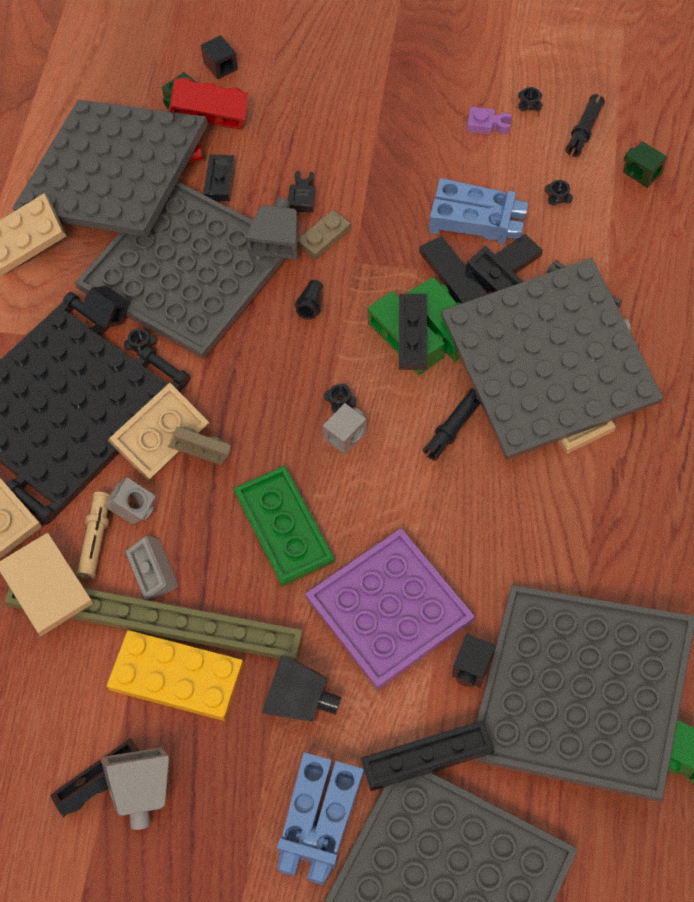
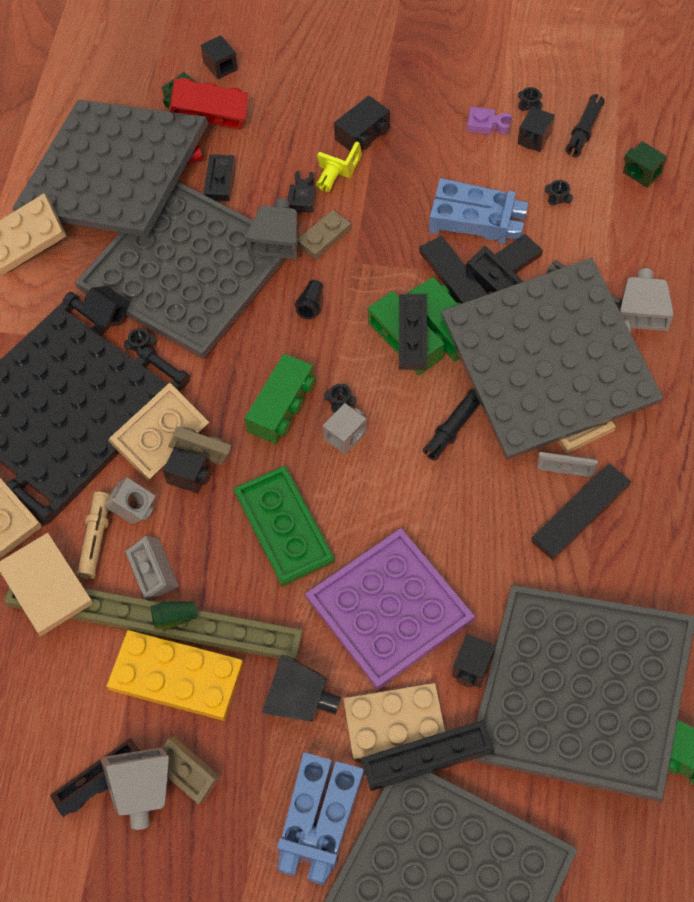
none -> dark green cone [151,601,197,631]
none -> dark tan plate [162,737,221,804]
none -> black brick [163,447,211,494]
none -> green brick [244,353,316,445]
none -> neon yellow bracket [316,142,362,192]
none -> black brick [334,95,390,151]
none -> tan plate [343,683,445,762]
none -> black brick [518,107,555,152]
none -> black tile [531,464,631,560]
none -> light grey slope [536,451,597,478]
none -> light grey torso [620,268,673,331]

